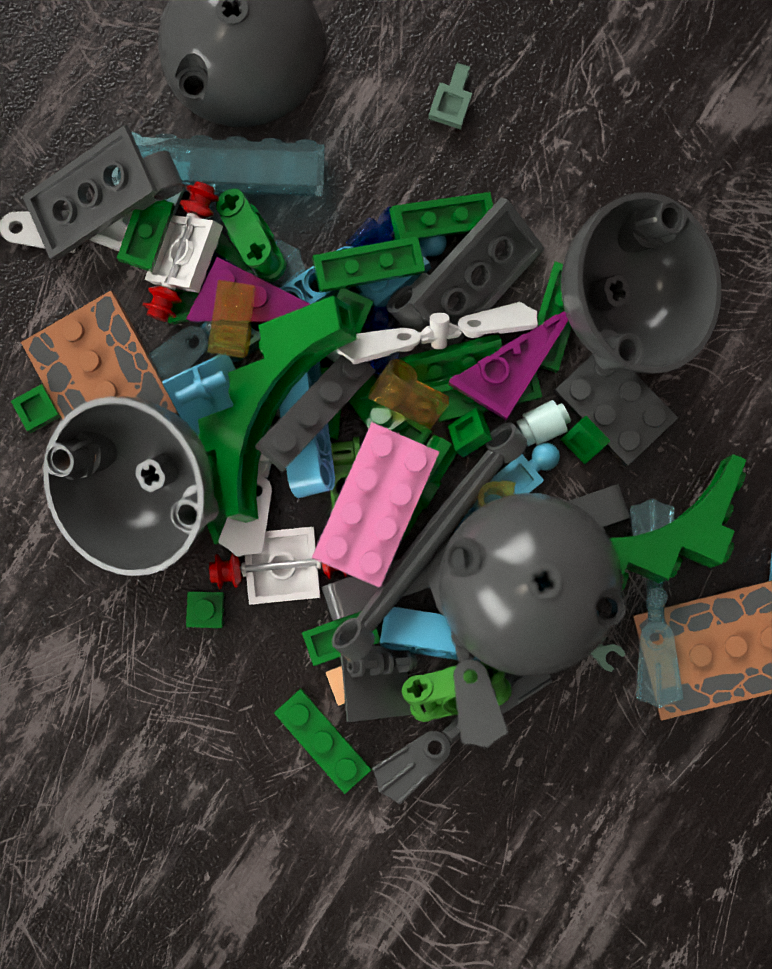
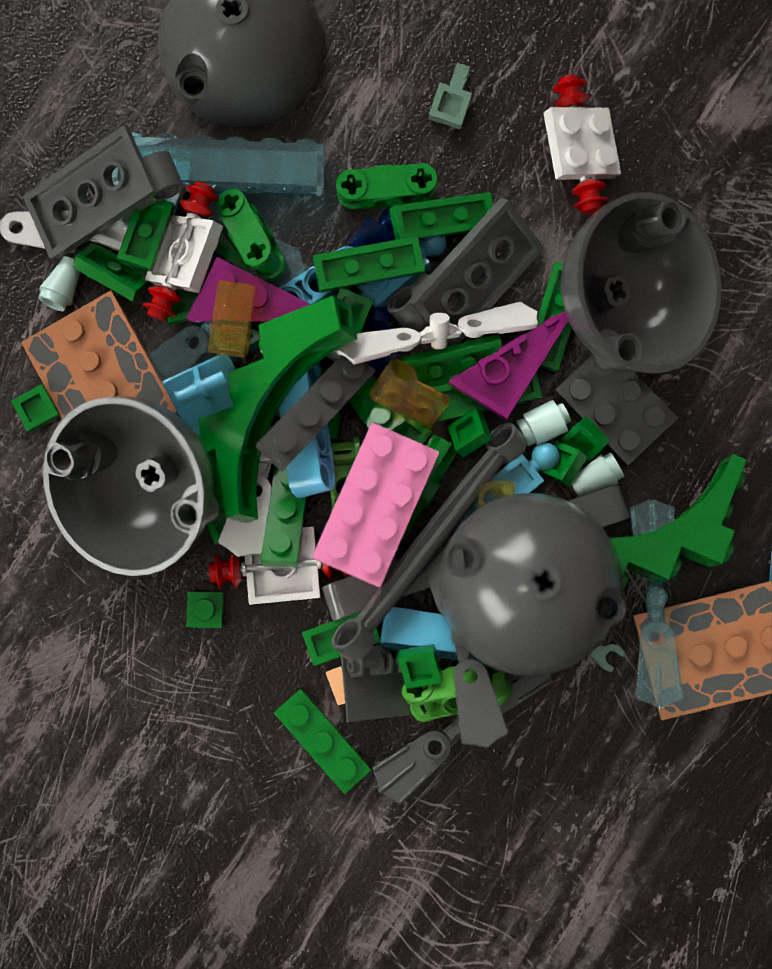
none -> light aqua cone [38,256,80,311]
none -> green plate [73,242,151,302]
none -> green plate [260,466,308,568]
none -> green piece [336,163,437,210]
none -> green plate [397,644,443,689]
none -> green plate [539,441,587,487]
none -> white plate [544,74,621,215]
none -> light aqua cone [571,452,625,497]

